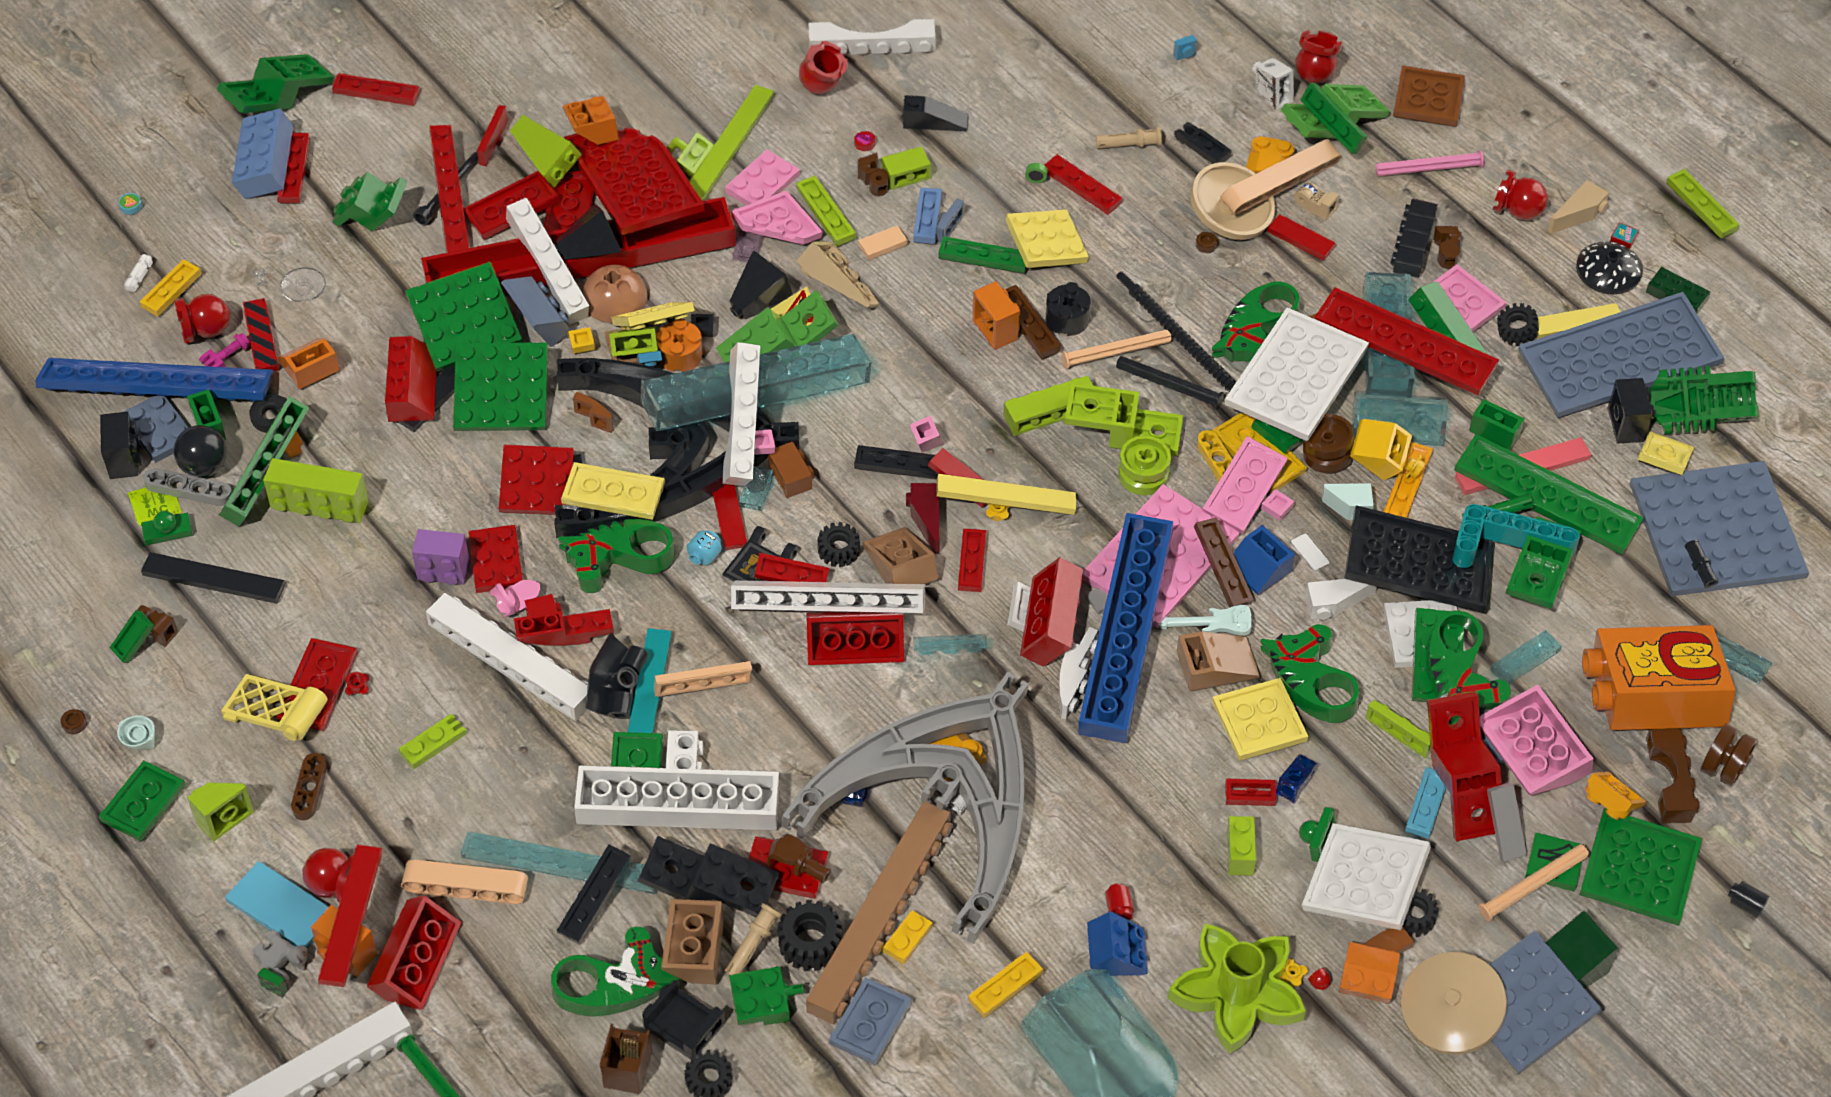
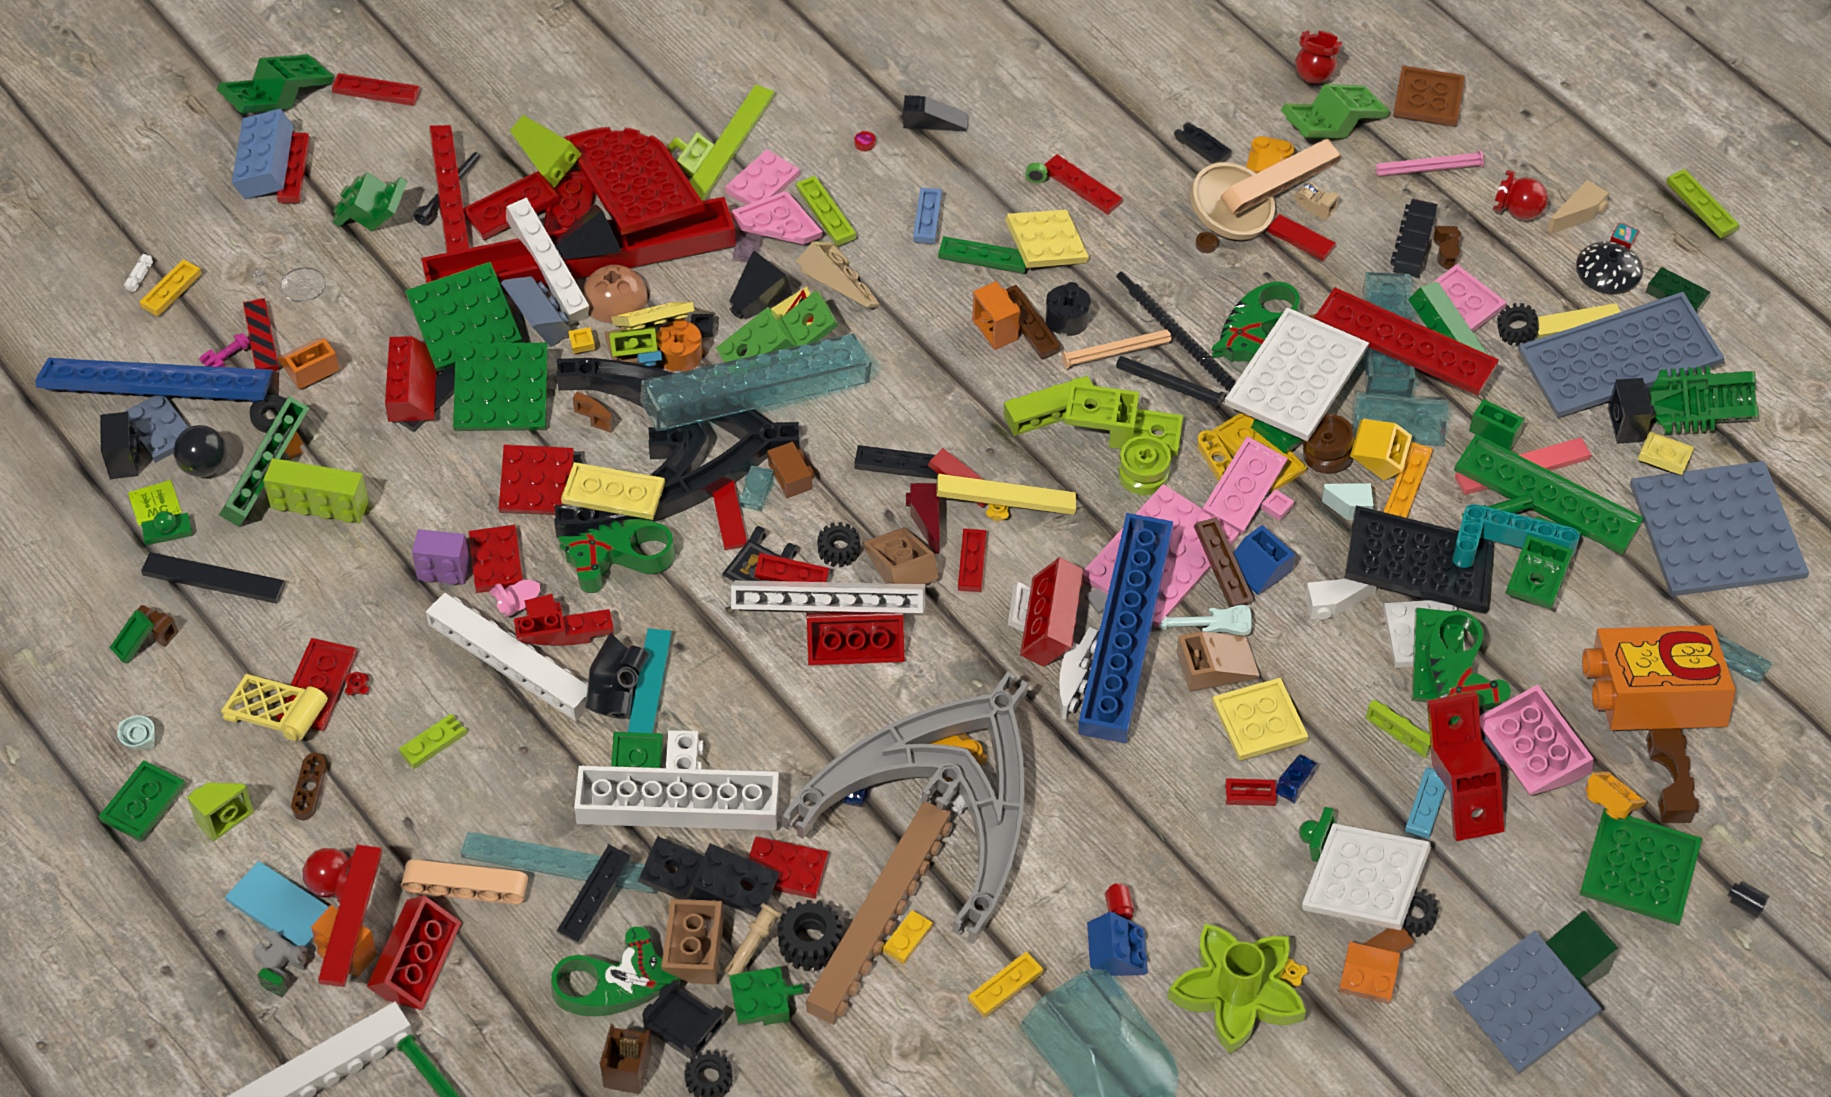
reddish brown tile [60,709,87,734] -> none
tile [119,193,142,215] -> none
light grey beam [143,468,232,506] -> none
red tile [174,294,230,344] -> none
green brick [187,389,226,440] -> none
red tile [477,105,508,167] -> none
orange slope [563,96,618,144] -> none
light nougat tile [654,661,752,697] -> none
medium azure head [687,530,722,565] -> none
white arch [723,342,760,486] -> none
bright pink plate [754,430,775,455] -> none
reddish brown piece [767,834,831,884] -> none
red tile [799,41,848,95] -> none
white arch [809,19,935,55] -> none
sand blue plate [829,977,911,1066] -> none
reddish brown leg [857,152,889,196] -> none
light nougat tile [858,225,907,260] -> none
lime brick [881,146,931,190] -> none
bright pink brick [910,416,943,453] -> none
clear light blue plate [913,634,987,655] -> none
sand blue plate [936,198,964,243] -> none
tan pin [1096,126,1162,149] -> none
dark azure plate [1173,35,1197,61] -> none
lime brick [1226,816,1256,876] -> none
white torso [1252,58,1293,110] -> none
green animal [1260,624,1359,723] -> none
white sticker [1291,534,1329,570] -> none
green plate [1300,83,1368,154] -> none
red hinge [1308,967,1331,990] -> none
tan dish [1401,952,1507,1055] -> none
yellow plate [1405,454,1425,478] -> none
light nougat axle [1478,844,1589,922] -> none
light grey tile [1487,783,1527,862] -> none
clear light blue plate [1490,630,1562,684] -> none
green tile [1525,832,1585,892] -> none
black pin [1684,539,1718,588] -> none
reddish brown wheel [1700,723,1758,787] -> none

